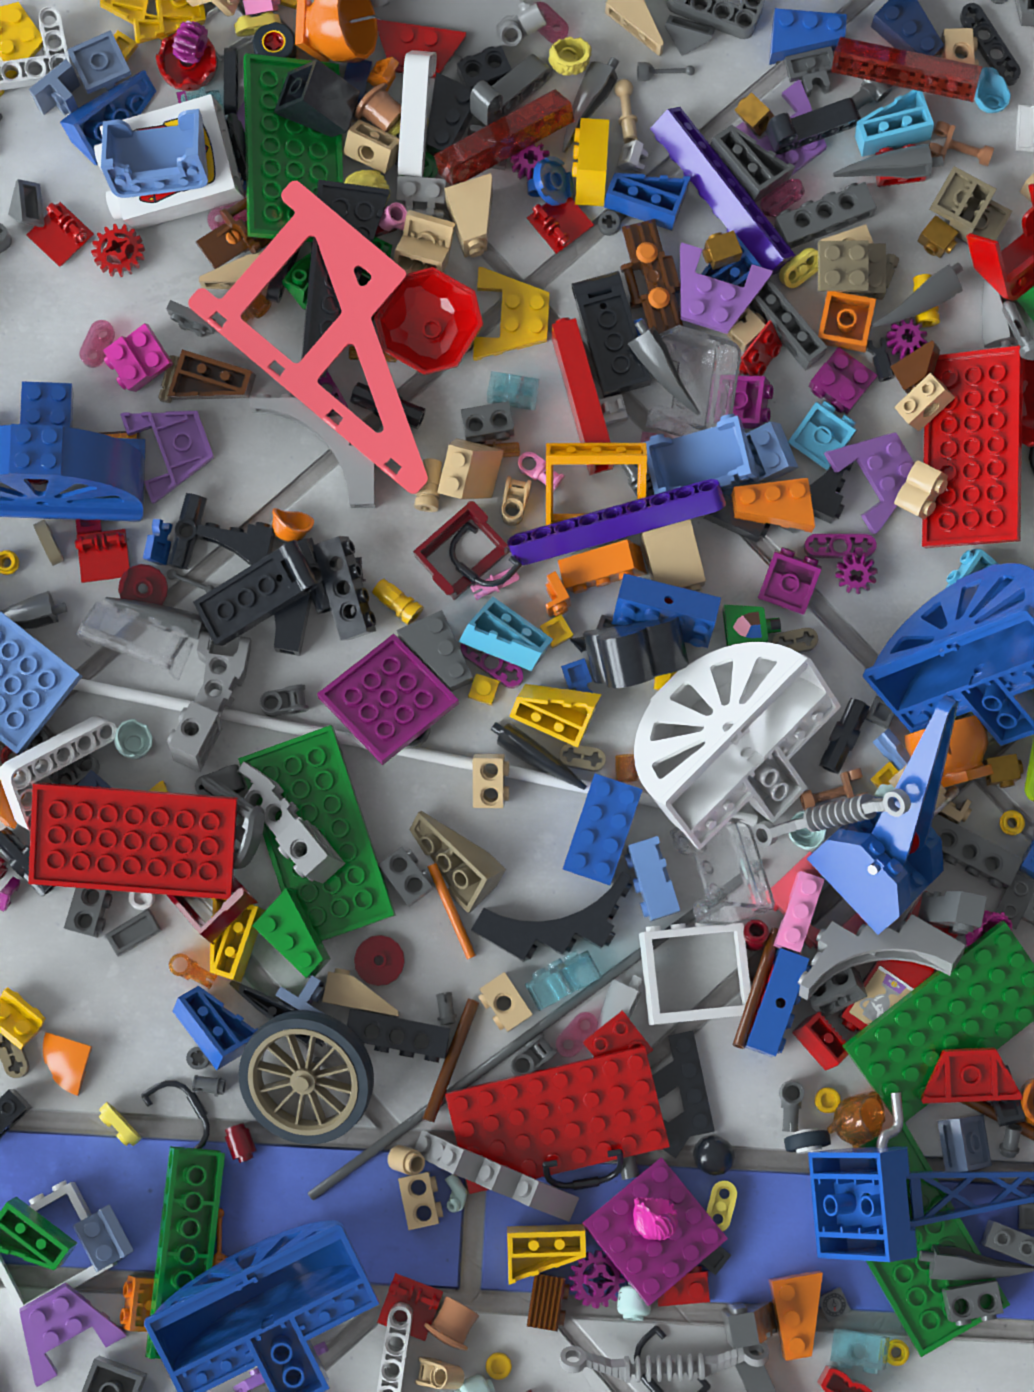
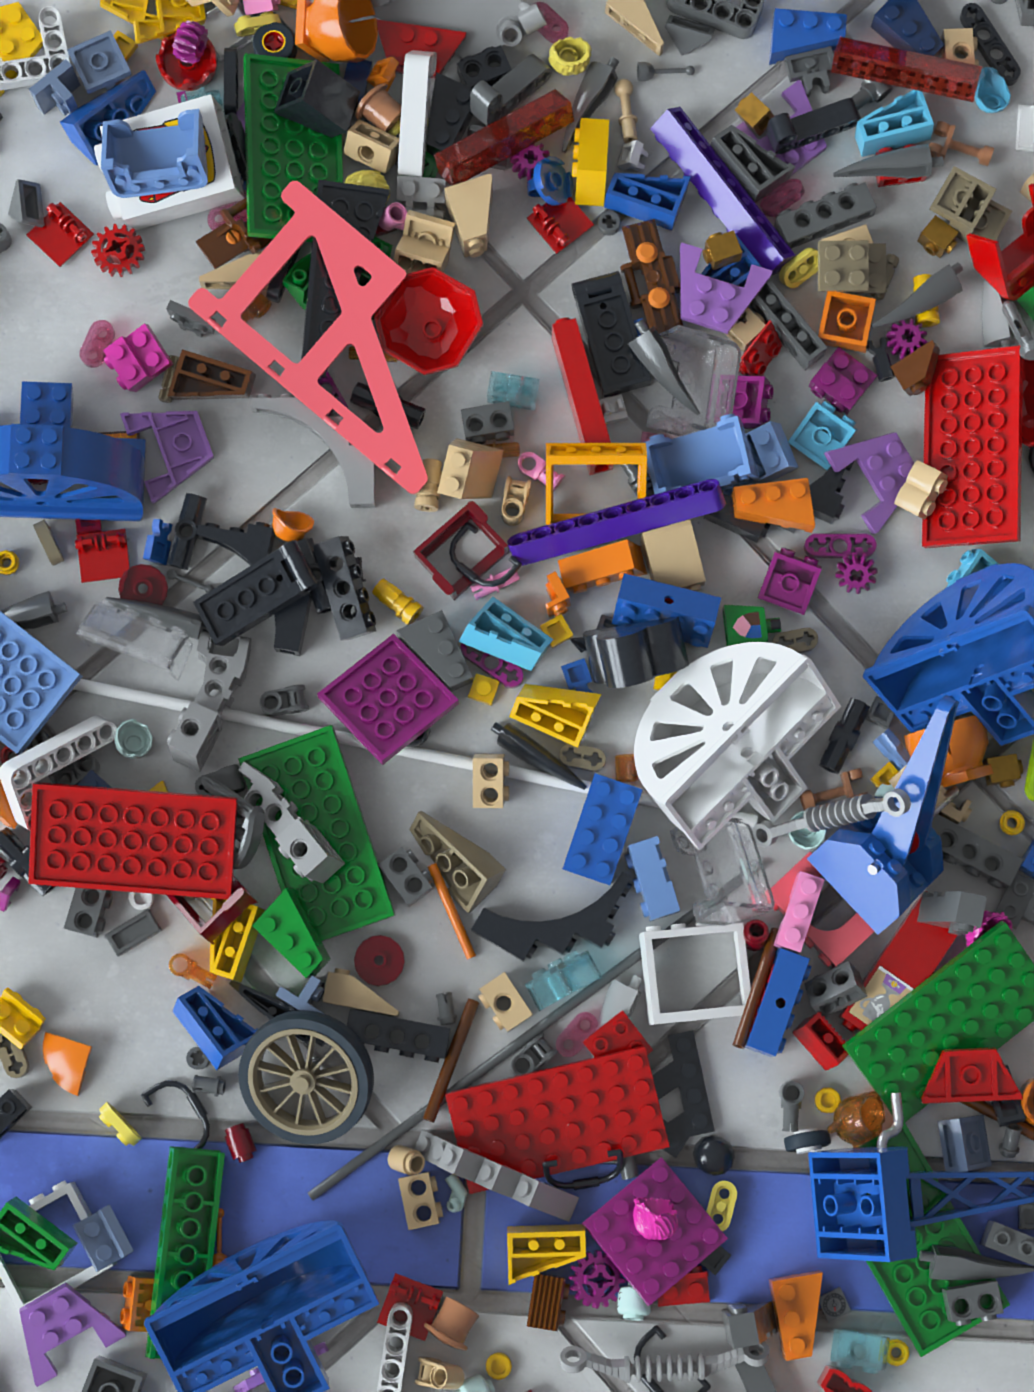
yellow wing [473,267,550,361] -> none
light grey arch [798,914,966,1001] -> none
tan brick [894,373,955,431] -> none

